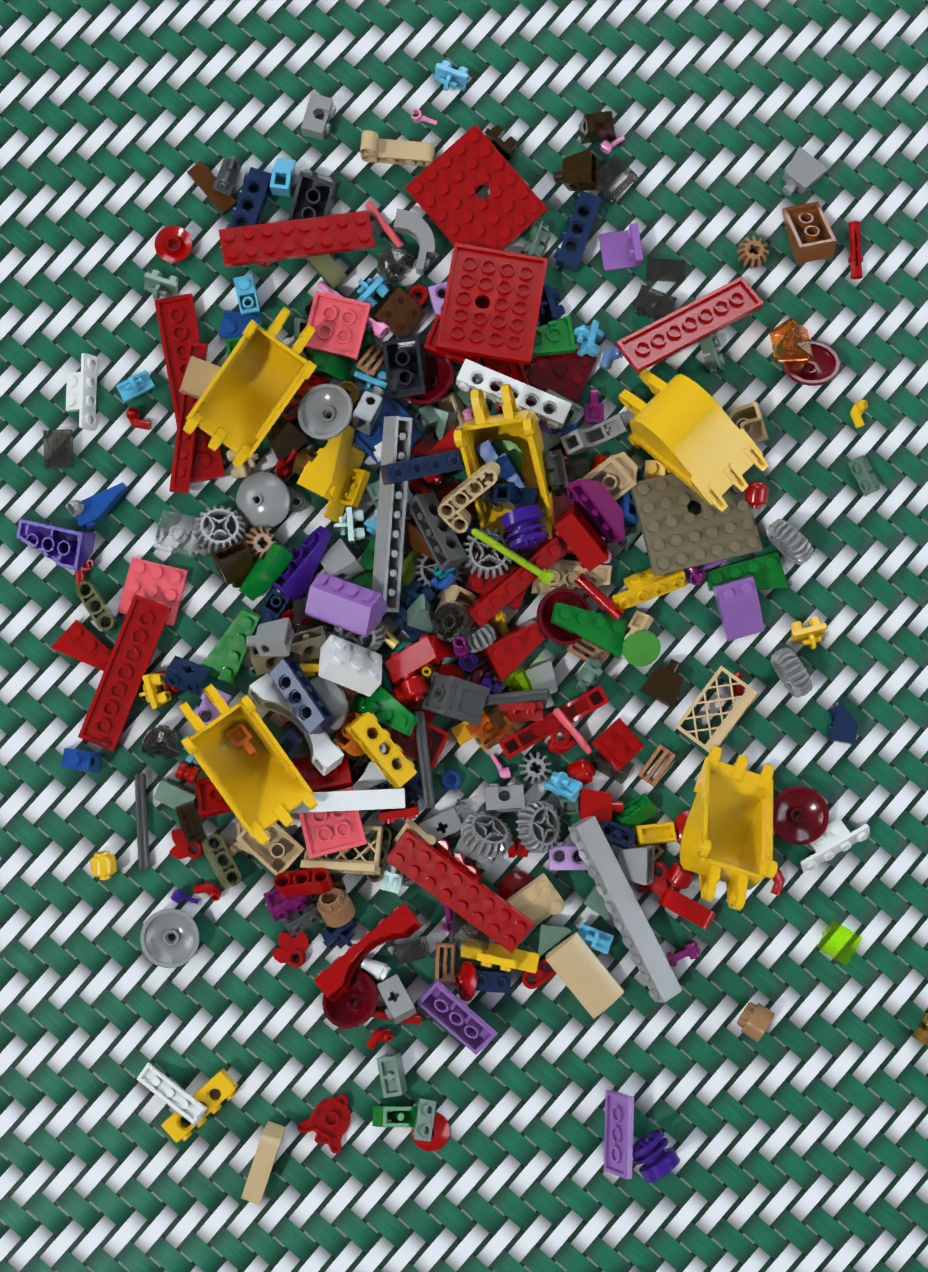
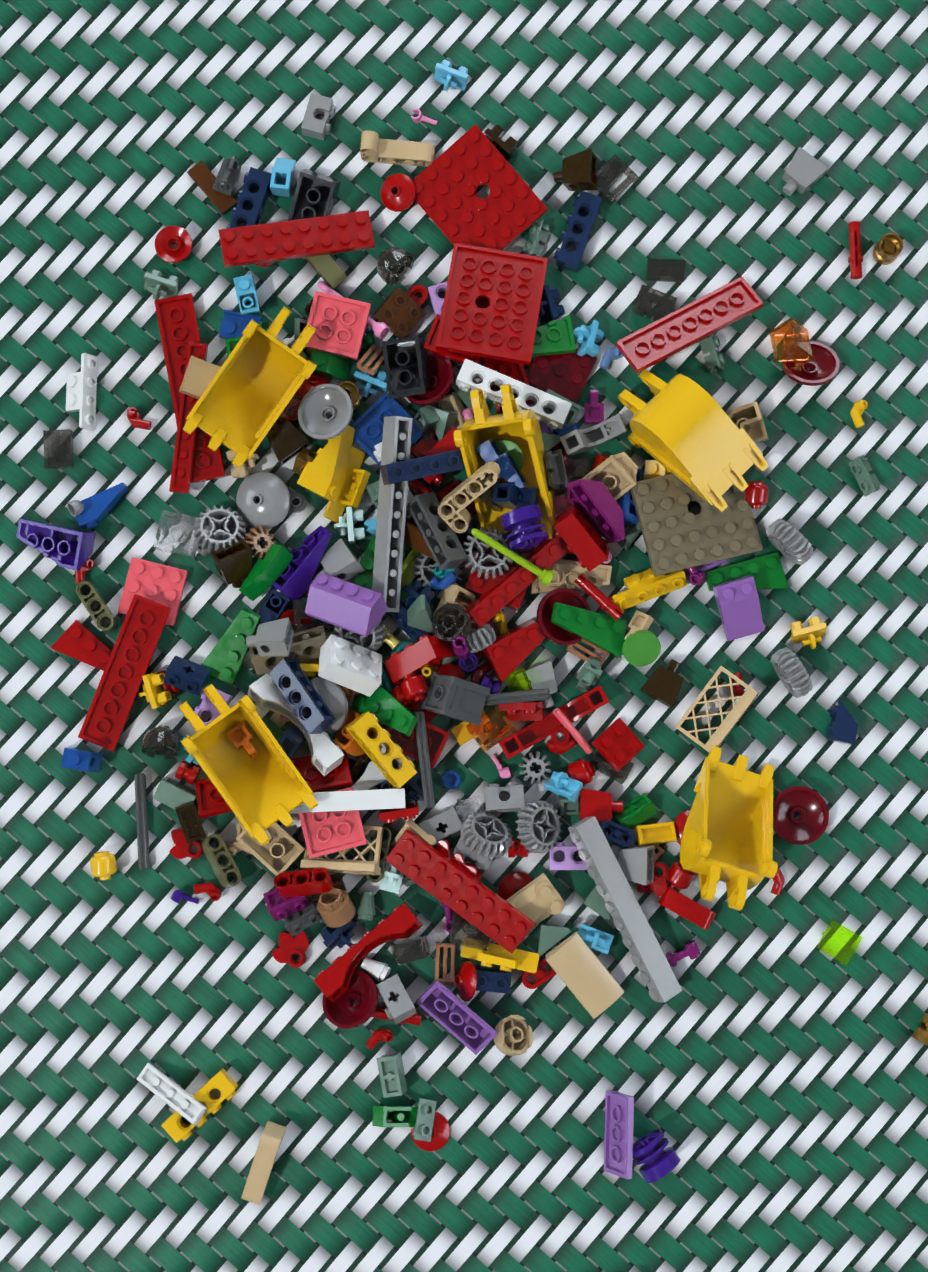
medium azure hips [116,370,156,403] -> none
light grey dish [140,908,200,968] -> none
red plate [275,449,299,479] -> none
red tile [298,1094,351,1153] -> none
light grey torso [352,386,384,435] -> none
medium azure hips [357,276,390,312] -> none
coral bar [365,201,404,250] -> none
light grey arch [394,208,435,275] -> none
dark brown torso [579,111,616,144] -> none
medium lavender bracket [599,223,643,271] -> none
bright pink hand [600,136,625,154] -> none
nougat tile [638,744,676,787] -> none
medium nougat gear [736,235,769,269] -> none
medium nougat piece [737,1002,775,1042] -> none
dark orange slope [782,202,837,264] -> none
white bracket [800,818,870,872] -> none
none -> sand green cone [356,892,376,921]
none -> red dish [381,173,416,212]
none -> tan cylinder [493,1015,533,1056]
none -> pearl gold wheel [873,233,903,265]

